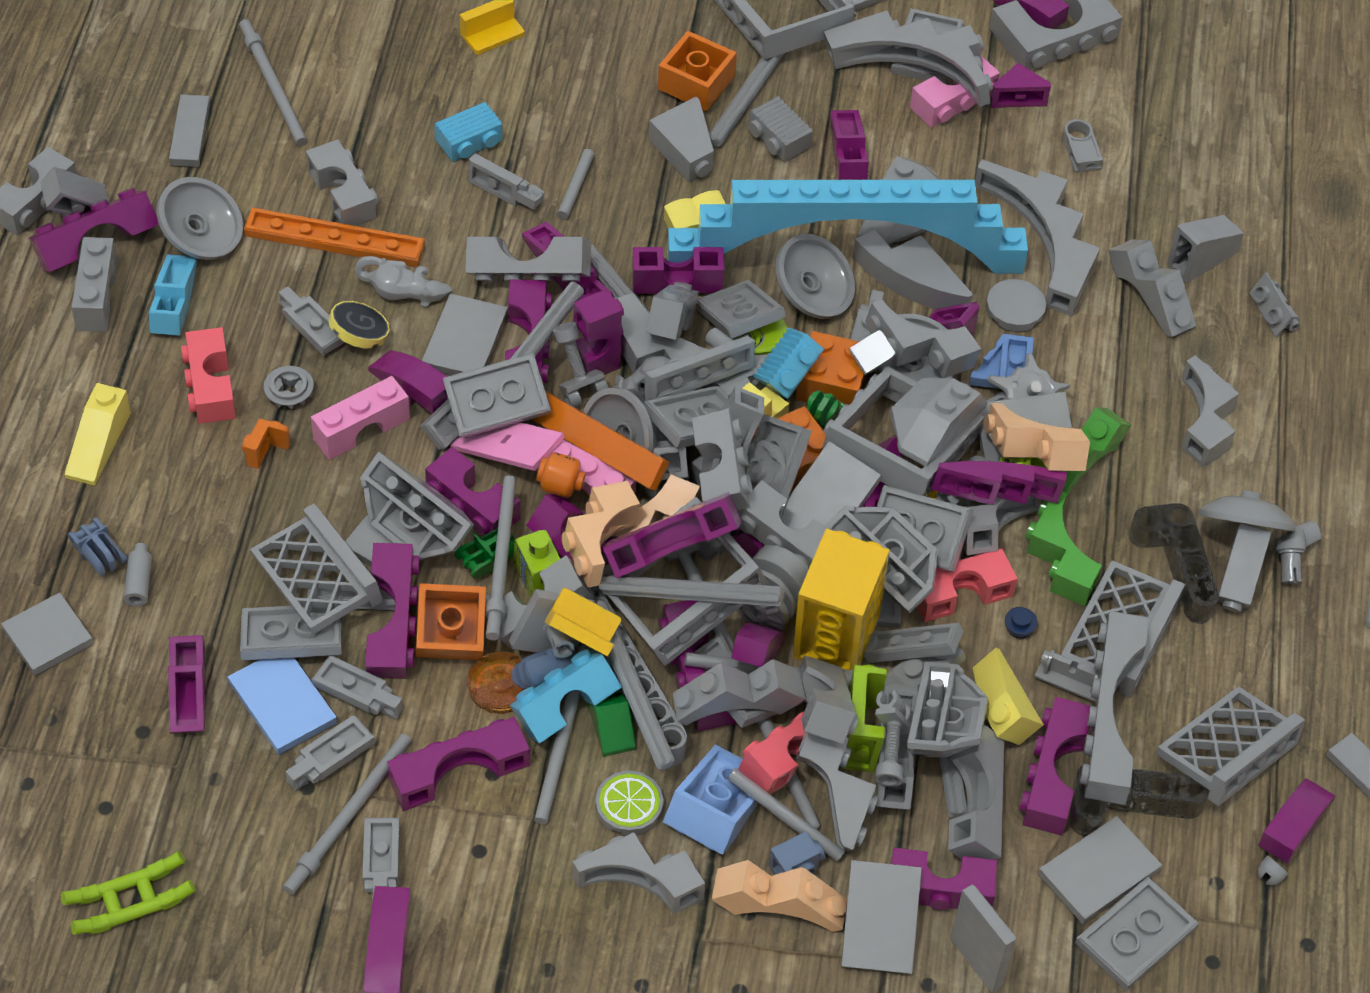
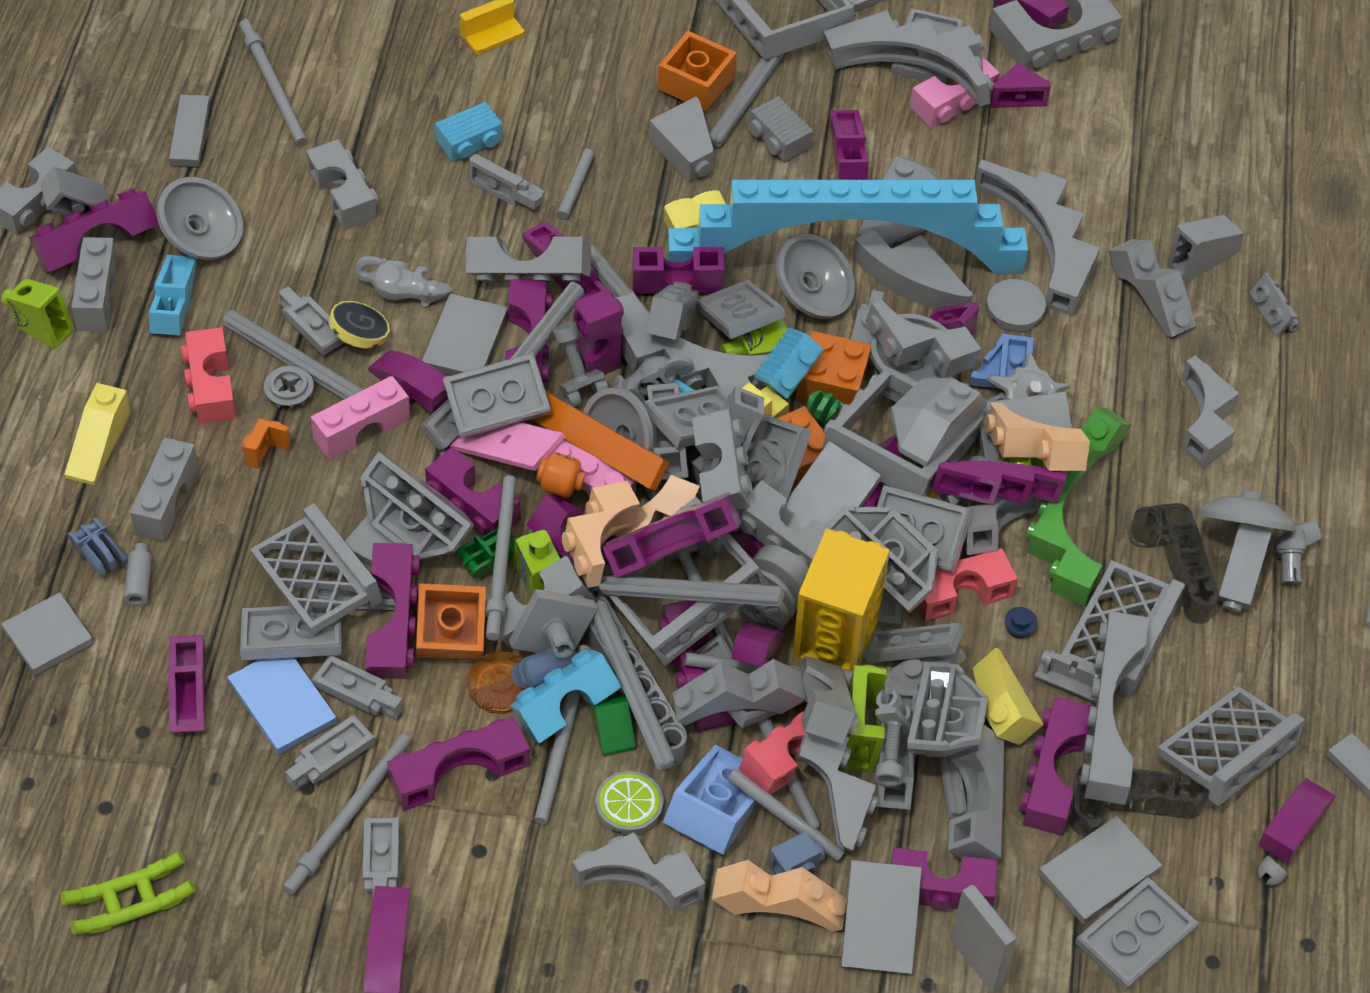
orange tile [244,207,425,267] -> none
yellow panel [544,588,621,657] -> none
light grey piece [645,328,755,401] -> none
slope [849,330,896,375] -> none
light grey piece [1062,119,1103,173] -> none
none -> lime torso [1,279,75,349]
none -> light grey arch [130,437,198,542]
none -> light grey axle [223,310,363,399]

